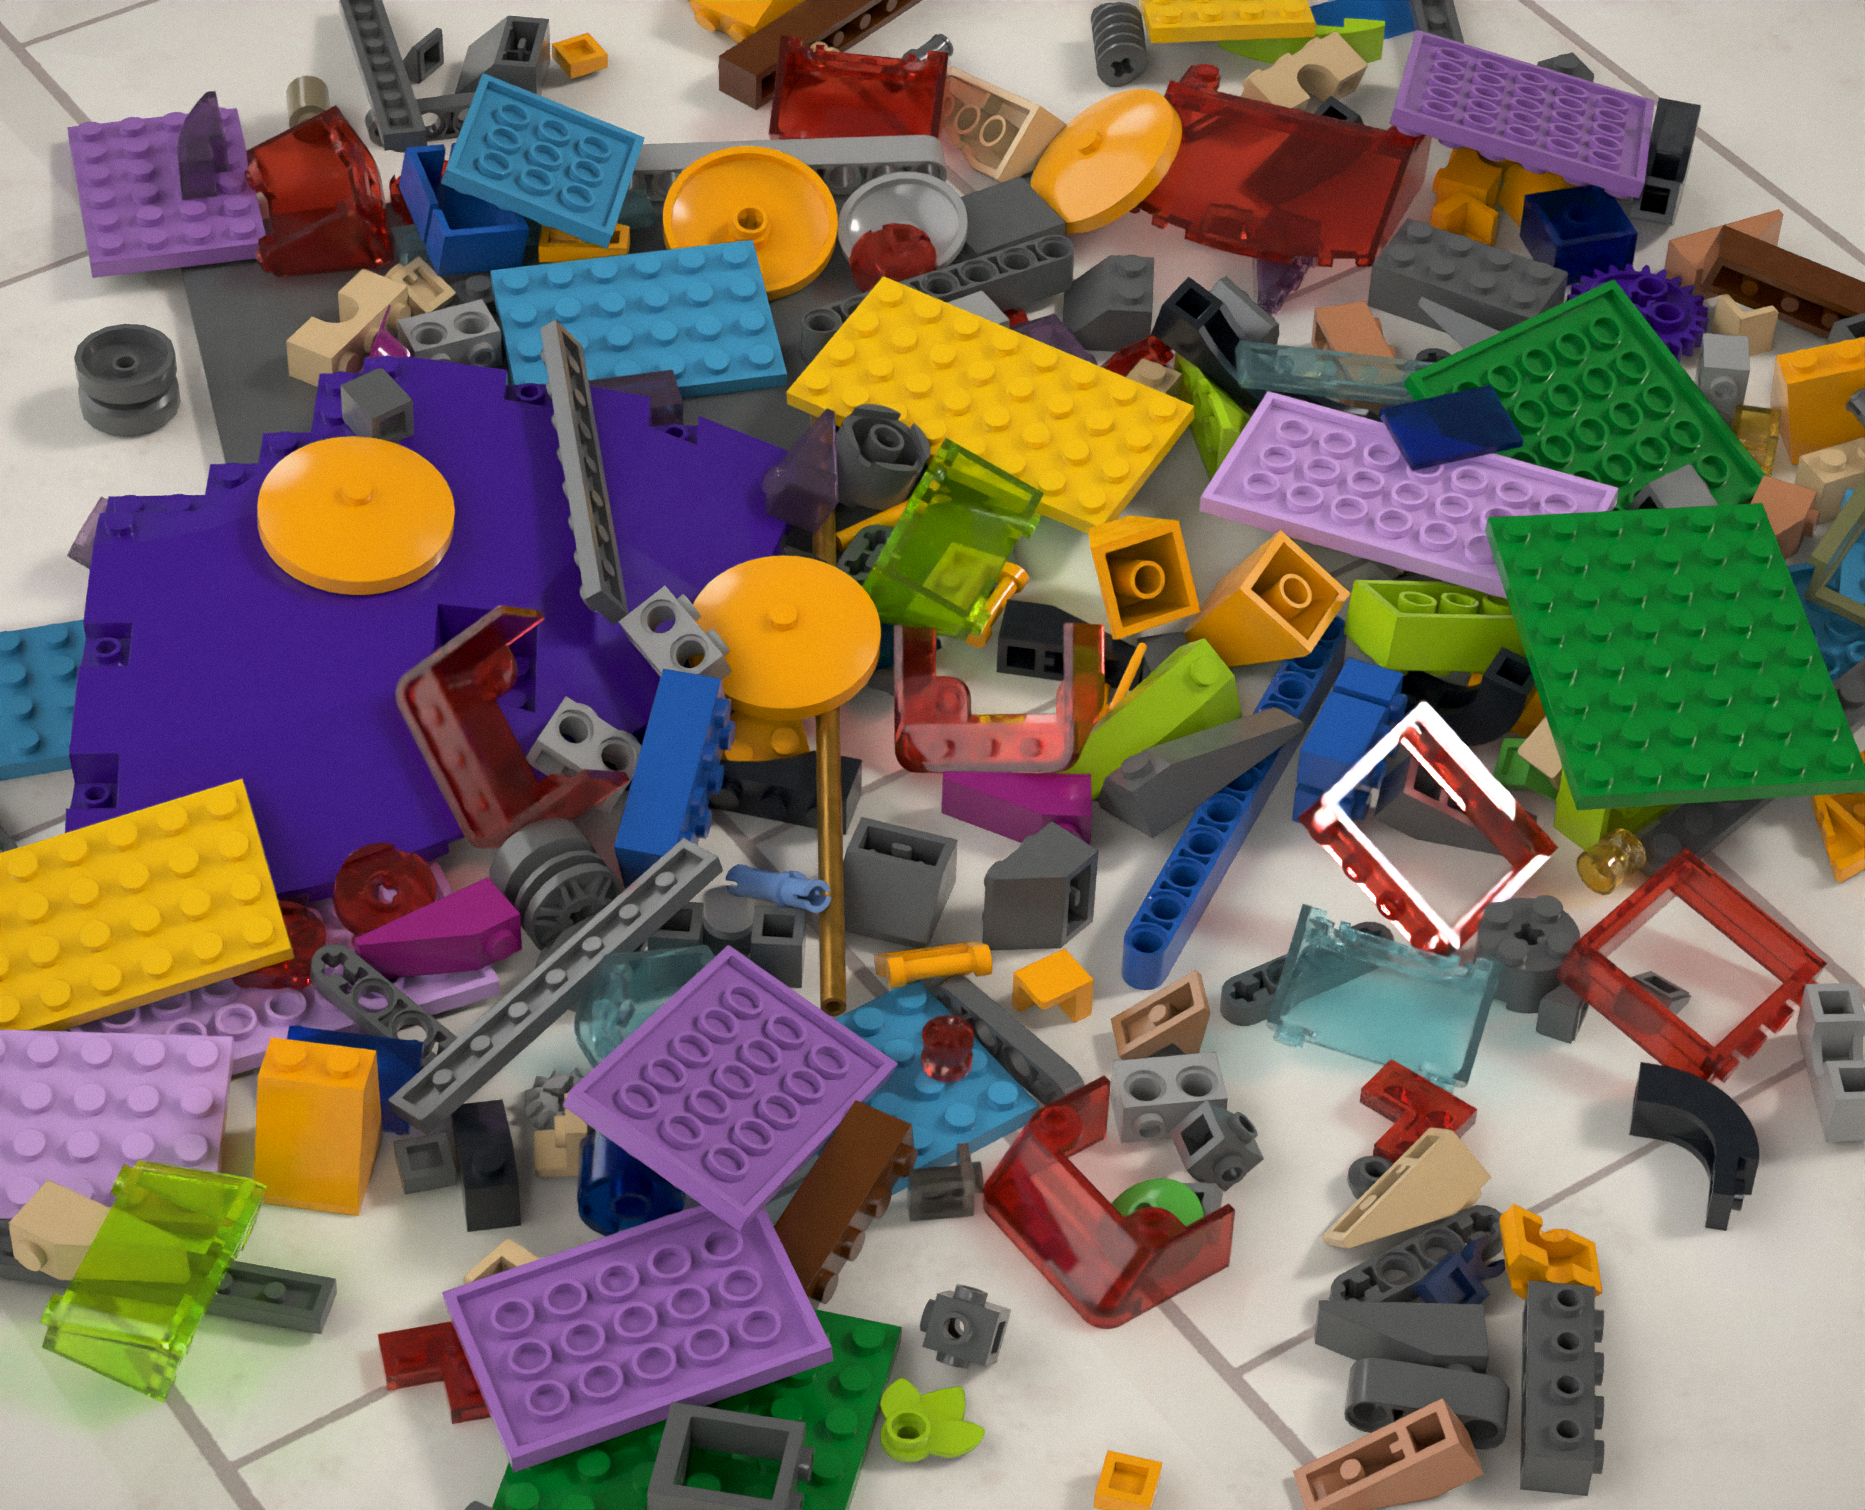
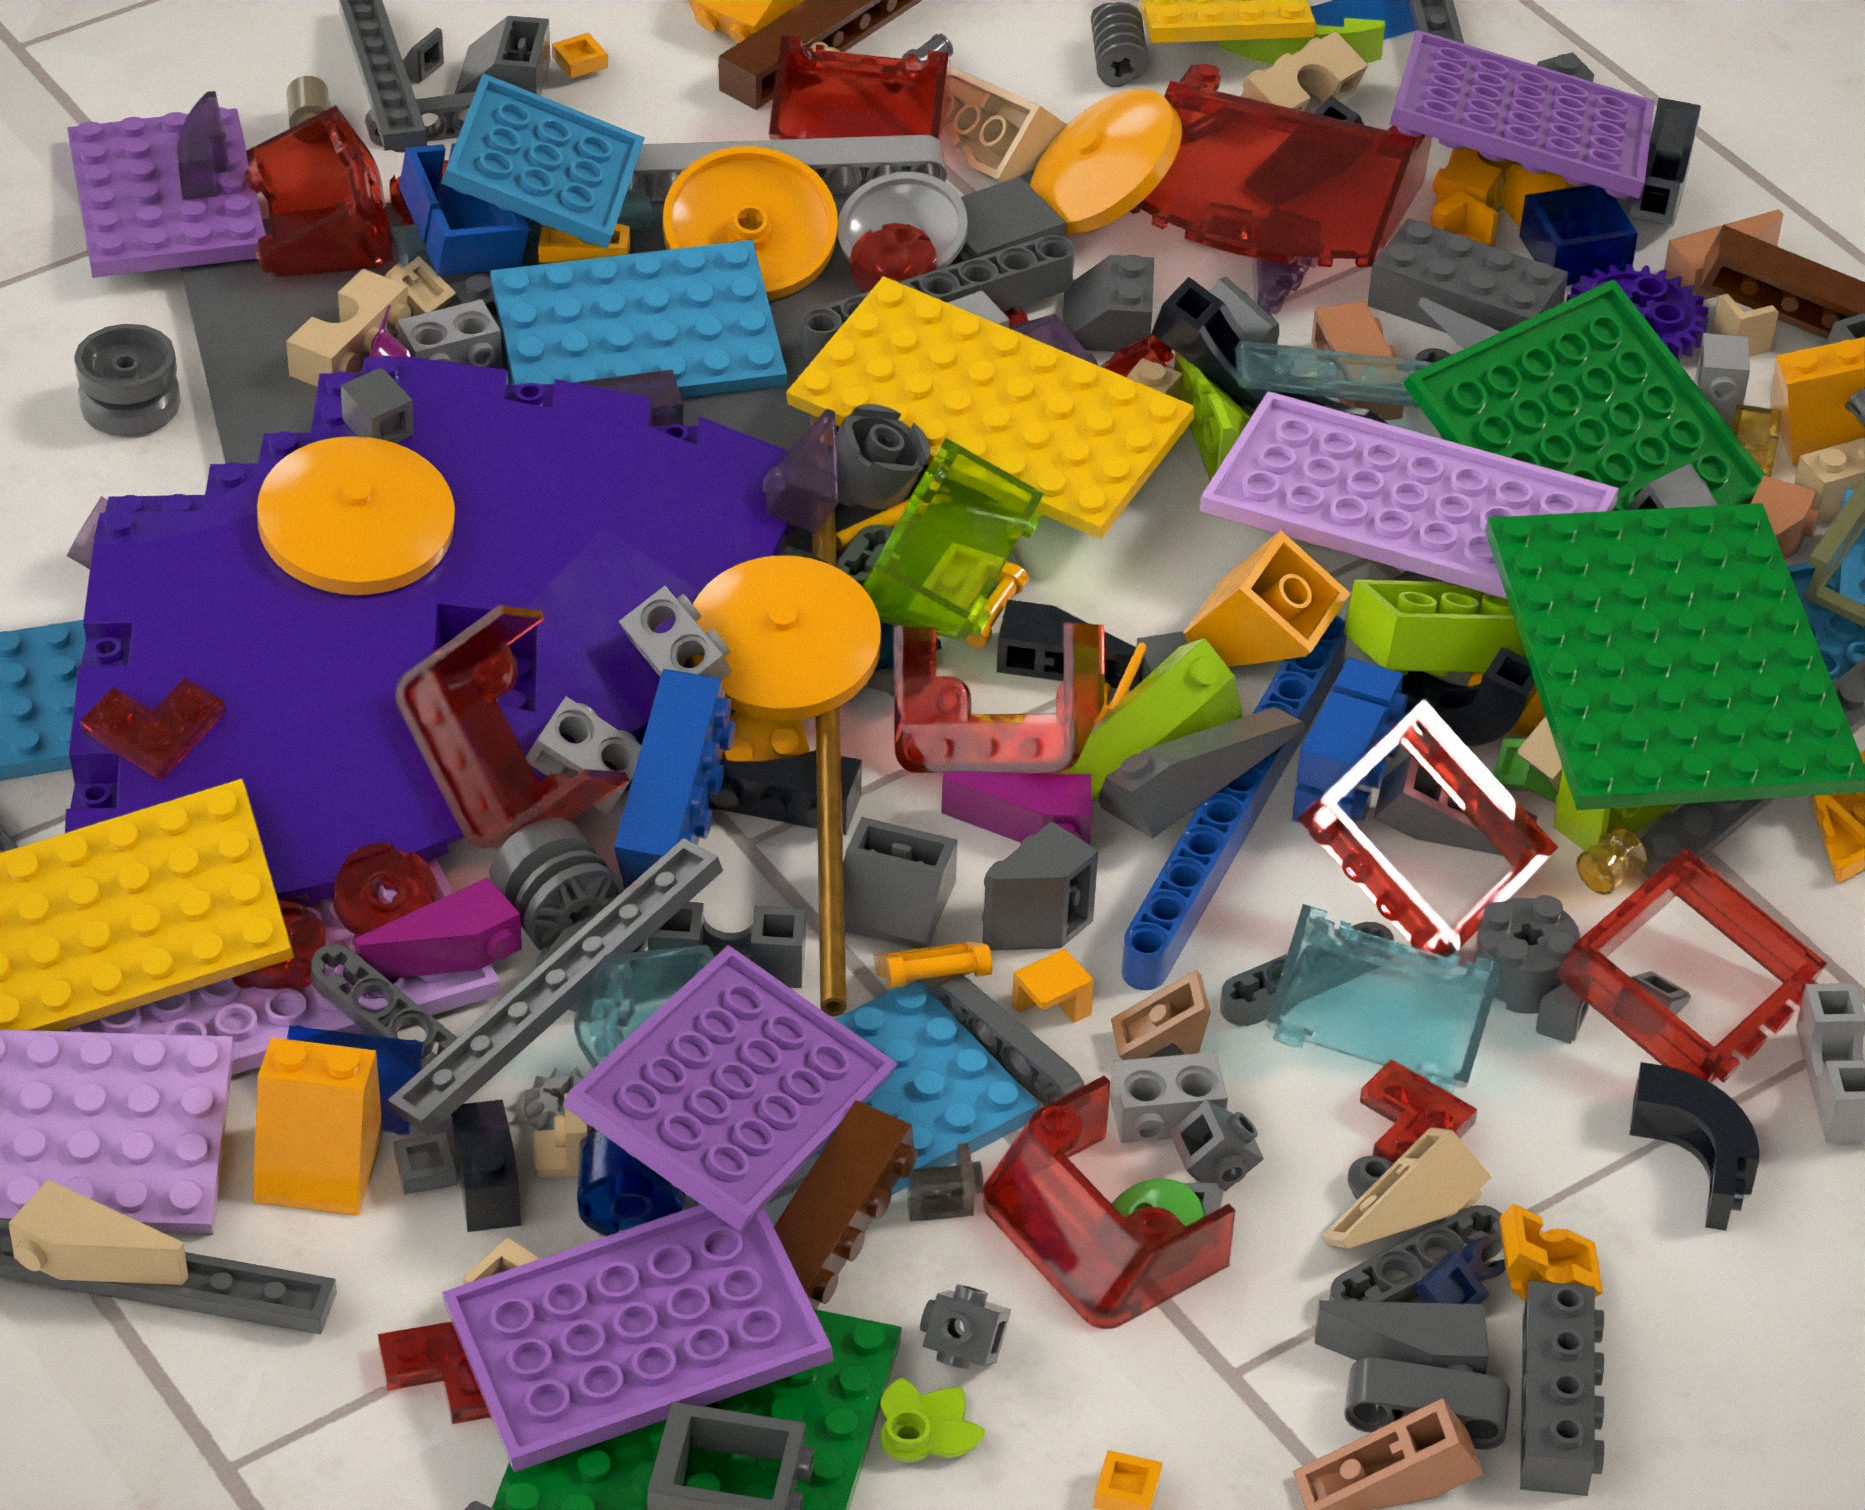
clear neon green windscreen [40,1159,269,1403] -> none
dark grey plate [540,319,629,625] -> none
medium blue pin [726,864,831,913] -> none
clear red wheel [921,1015,974,1082] -> none
light orange slope [1088,515,1201,640] -> none
clear blue piece [1379,385,1524,471] -> none
none -> clear red plate [80,677,226,781]

